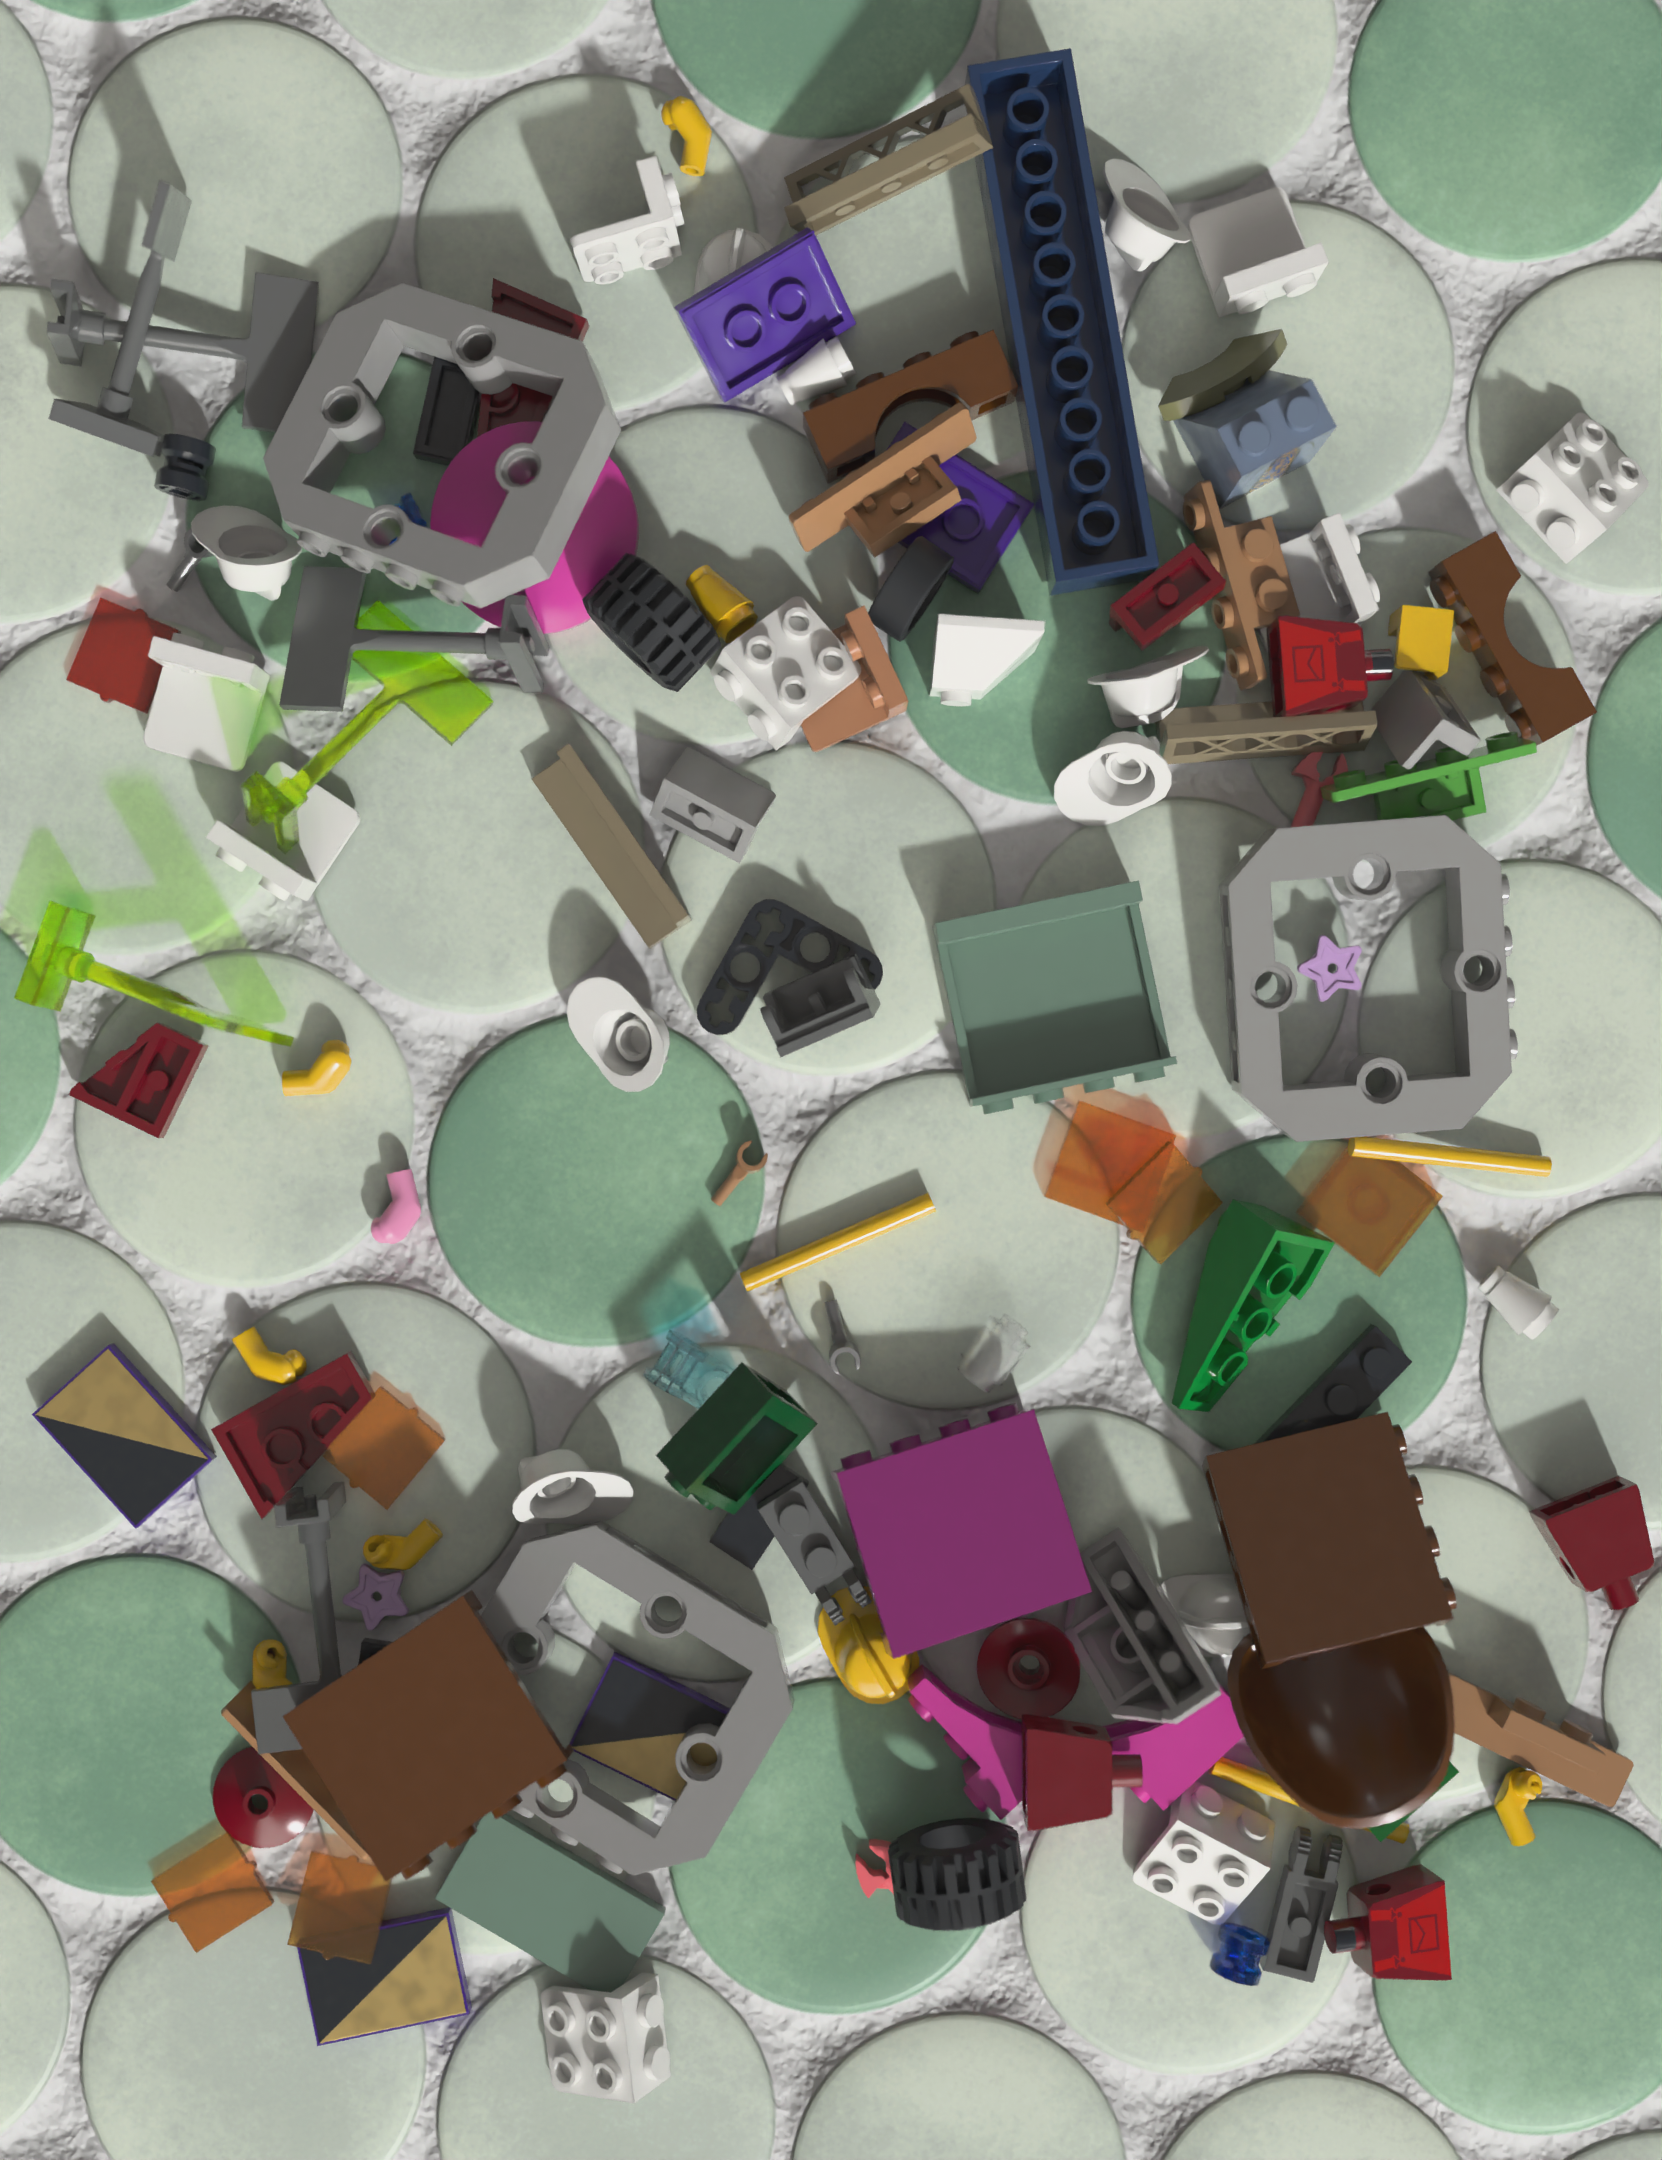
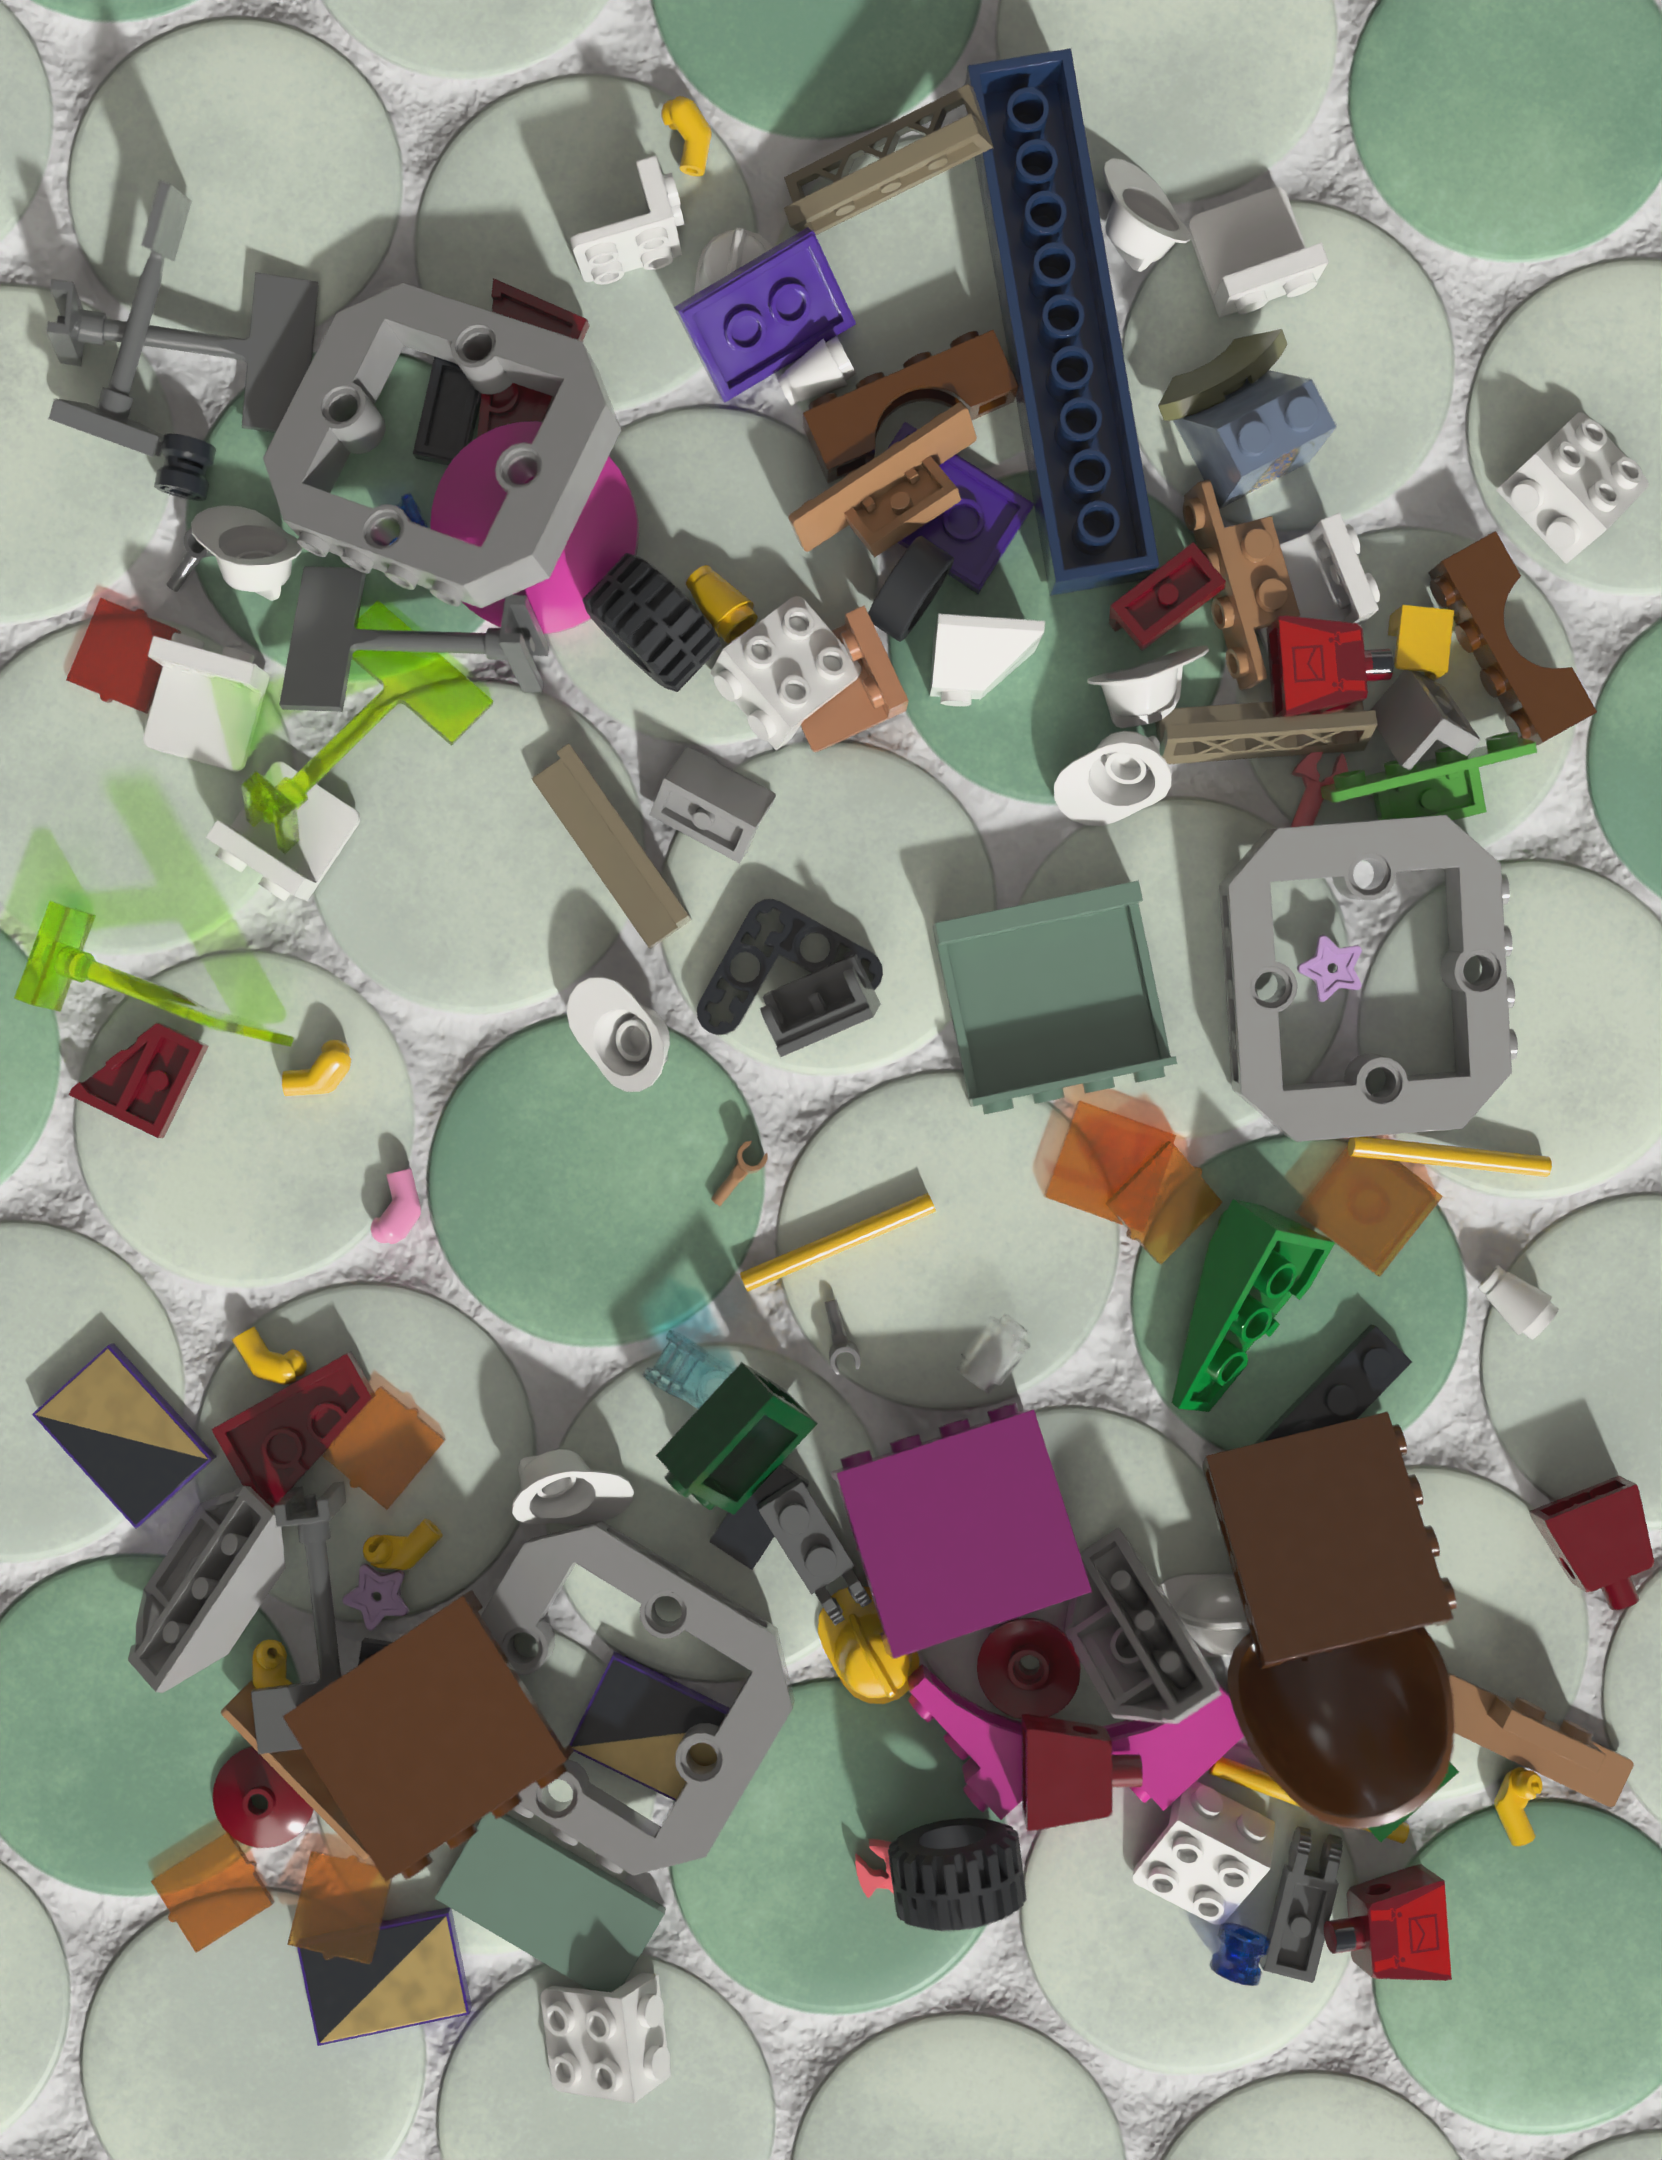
none -> light grey wedge [128,1486,286,1693]

